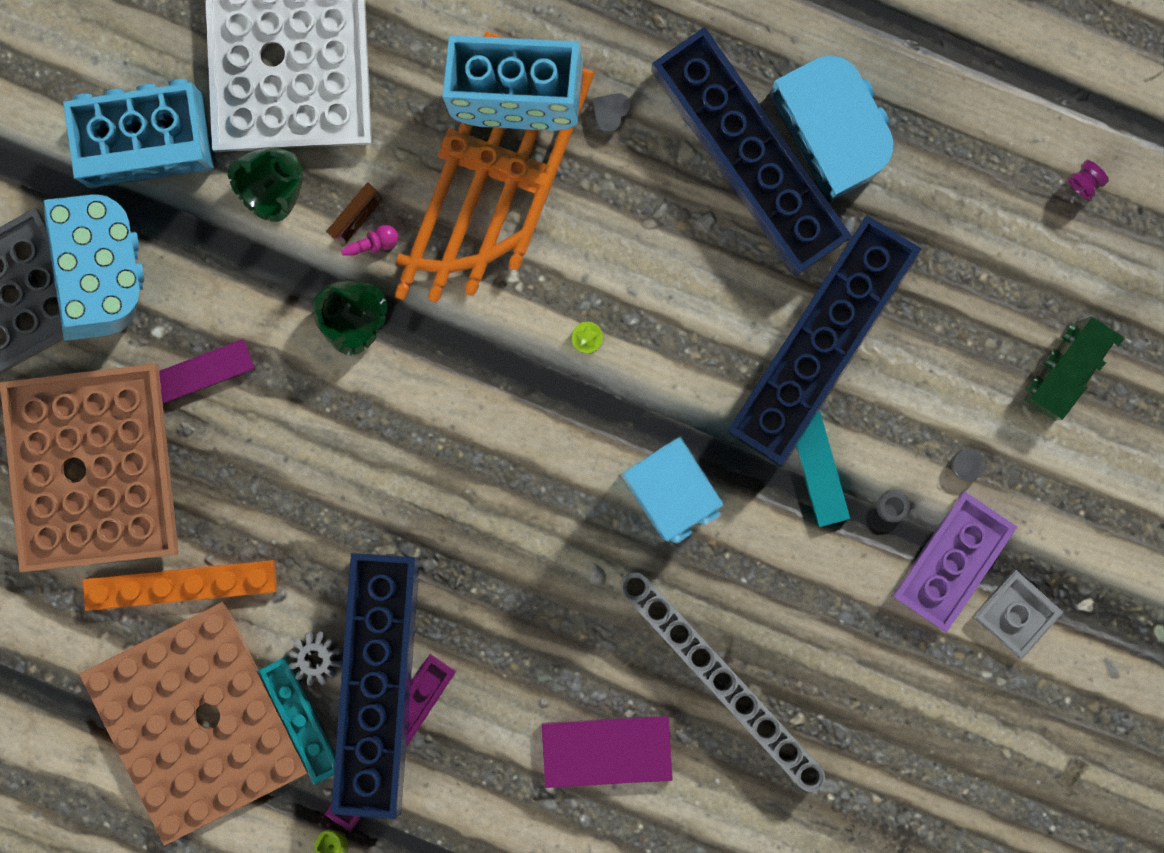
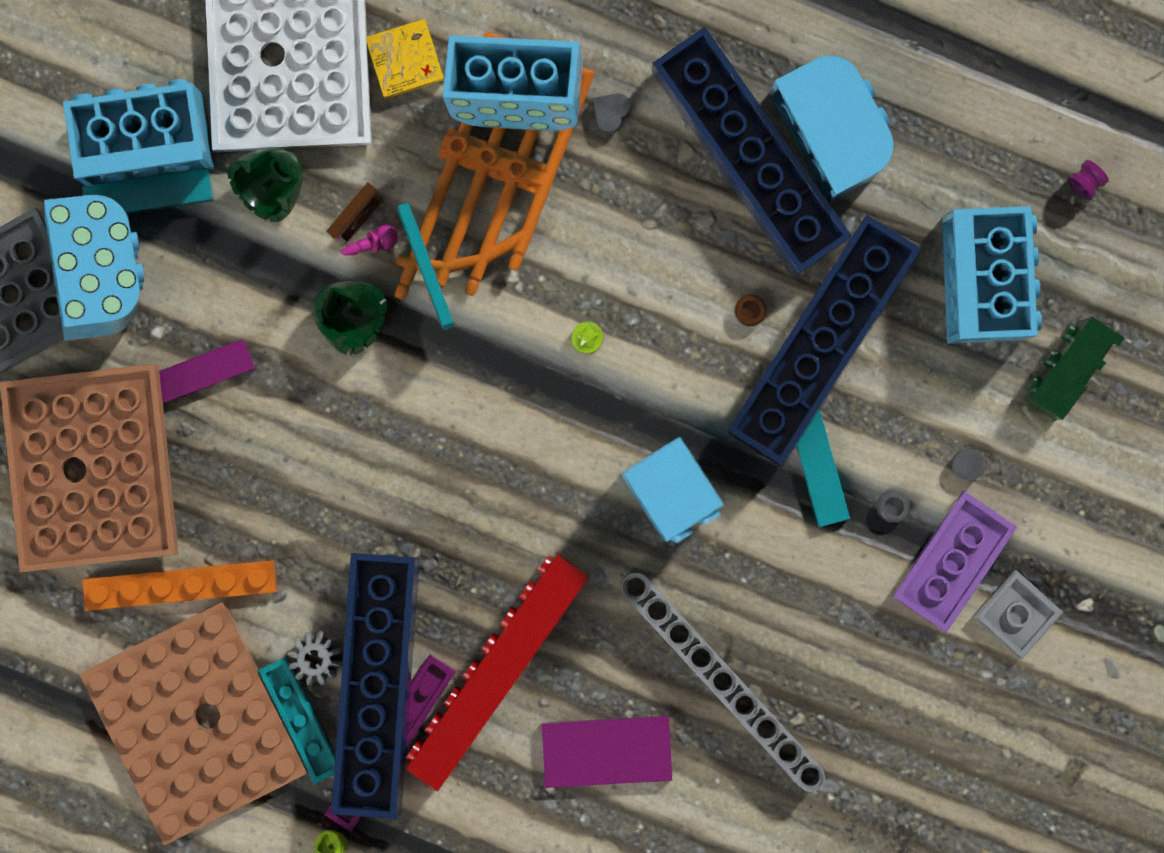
none -> teal tile [82,168,214,214]
none -> yellow tile [366,19,444,99]
none -> teal tile [397,202,455,331]
none -> red brick [406,553,589,792]
none -> reddish brown tile [734,294,767,327]
none -> medium azure brick [941,206,1042,344]

